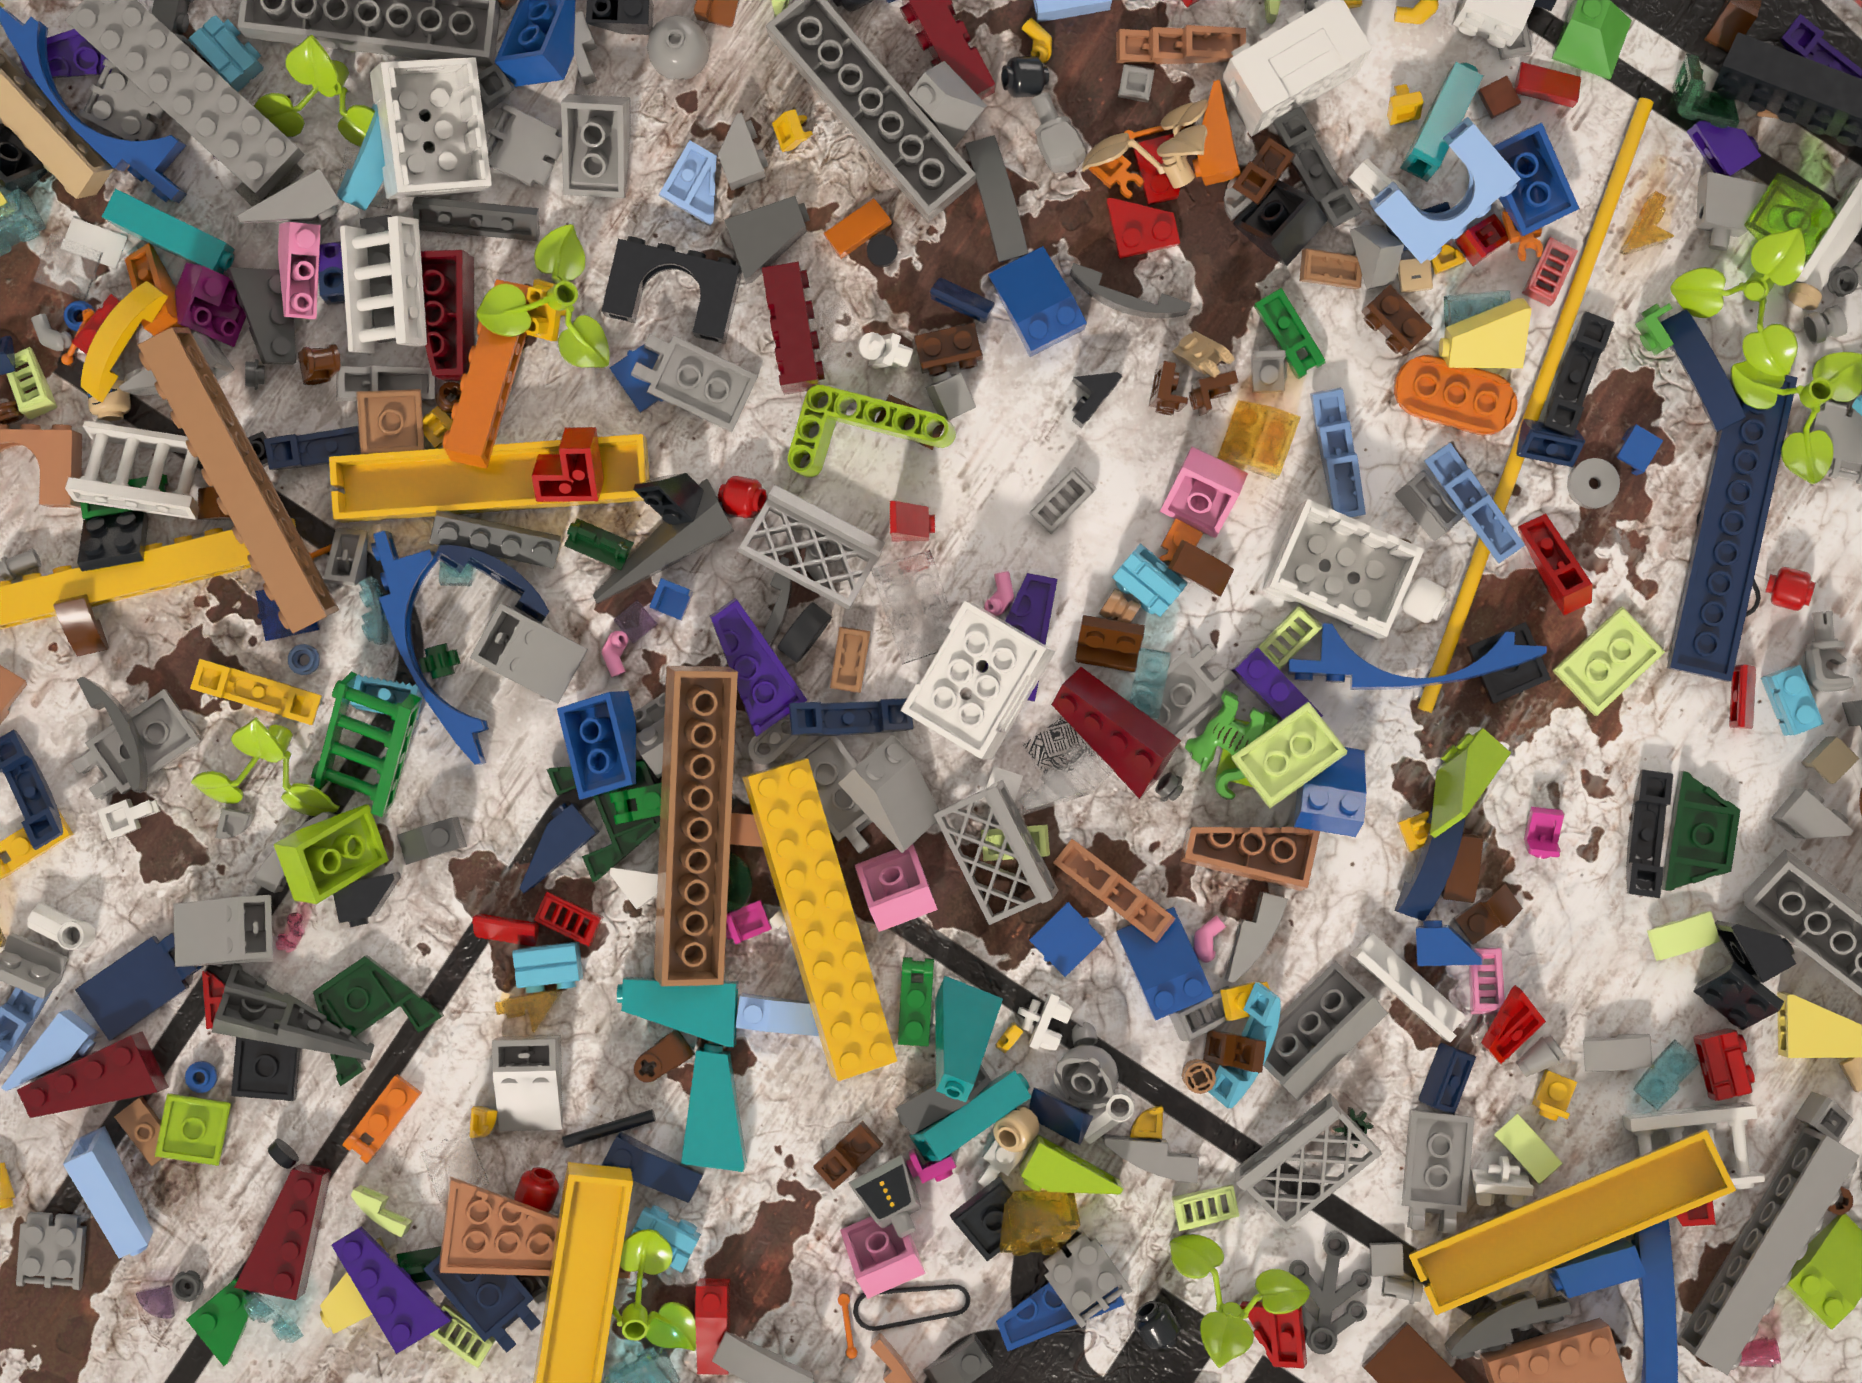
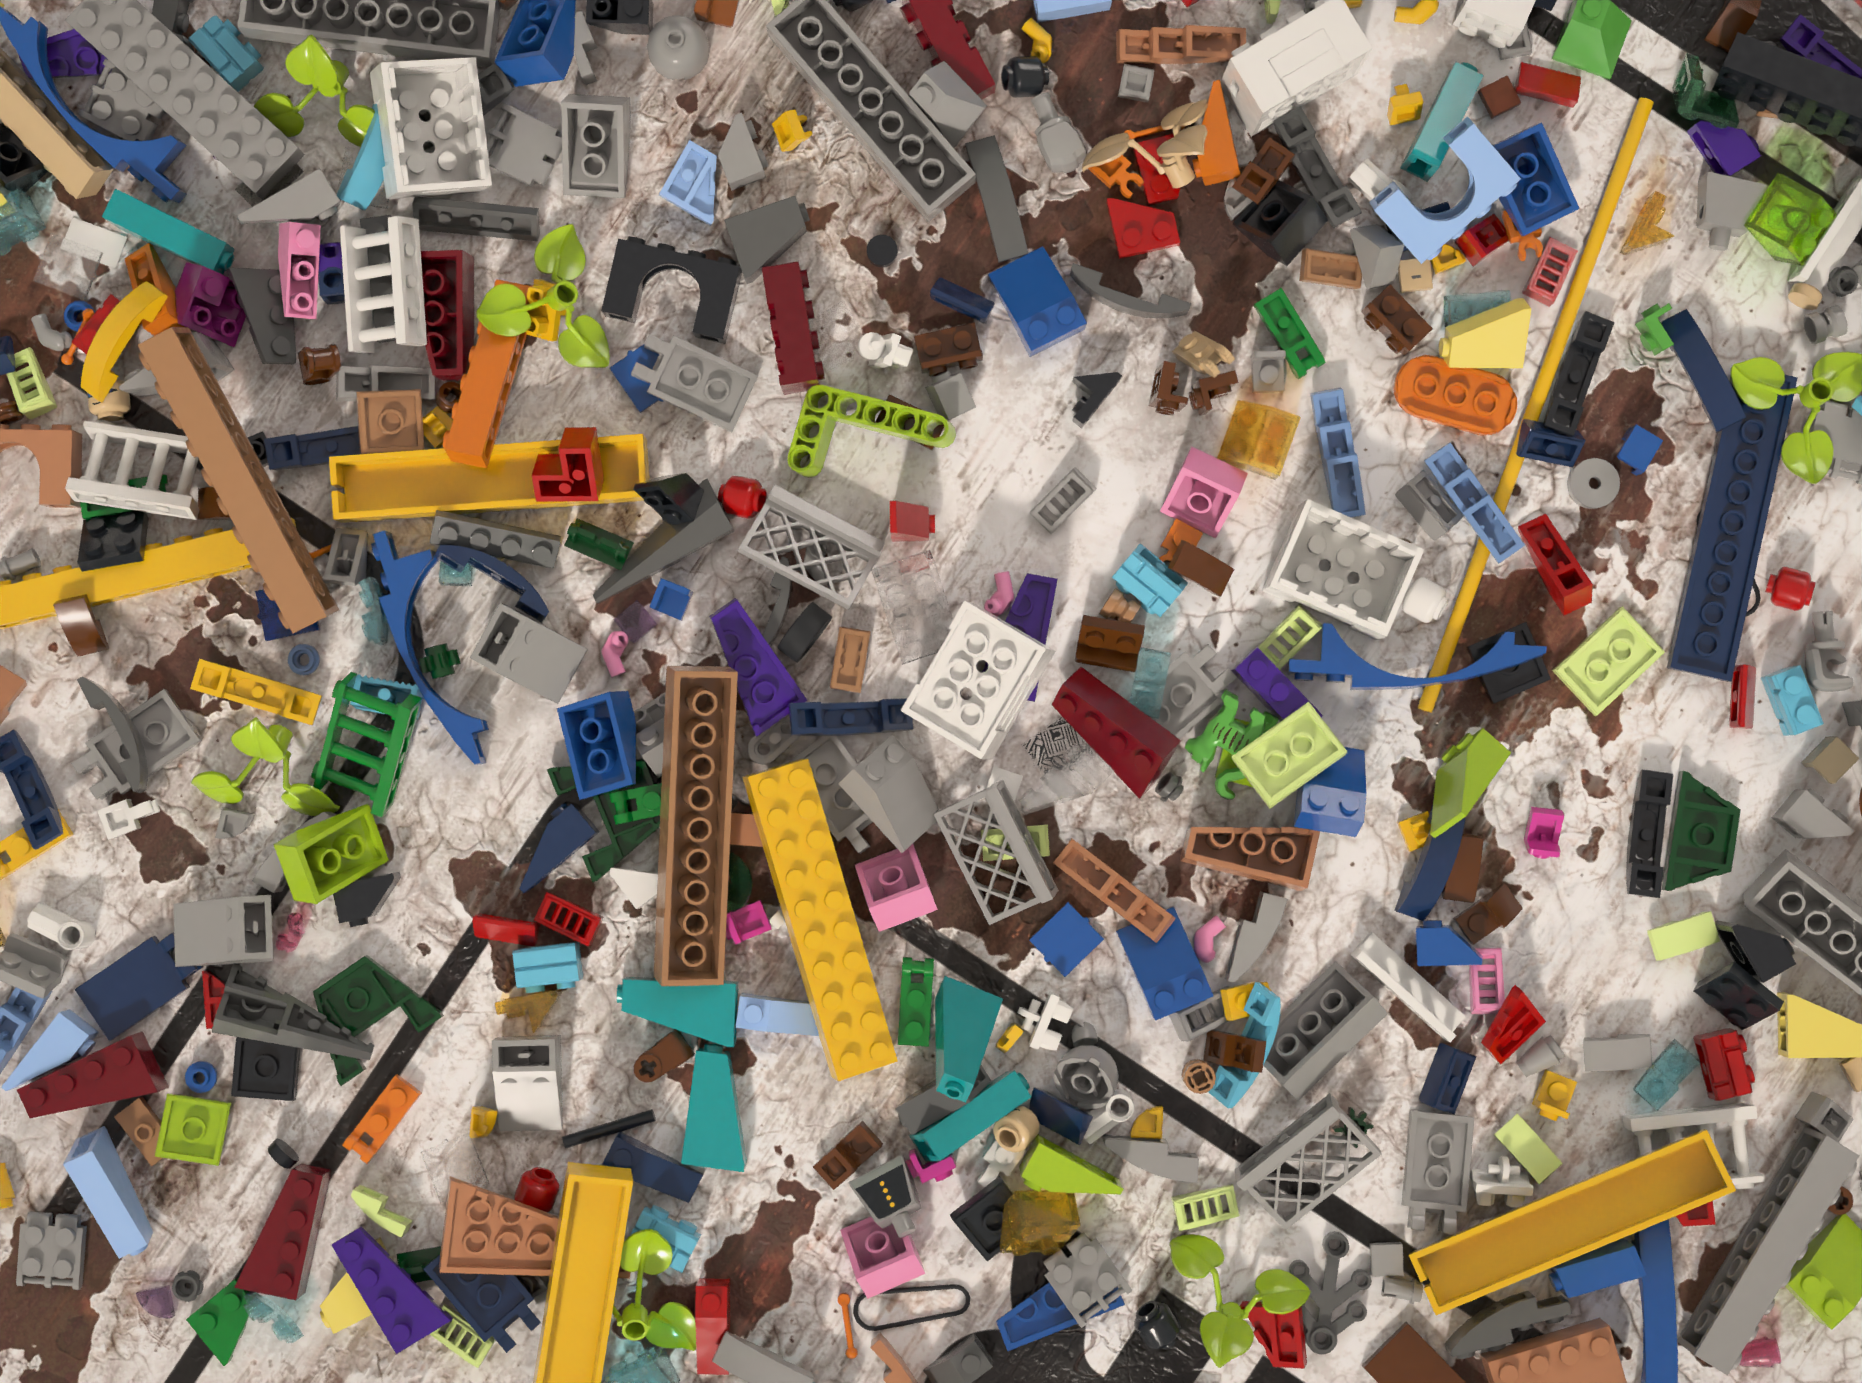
dark grey plate [245,359,265,390] -> none
dark grey slope [397,817,467,865] -> none
orange slope [823,198,892,259] -> none
lime plant [1670,228,1806,376] -> none

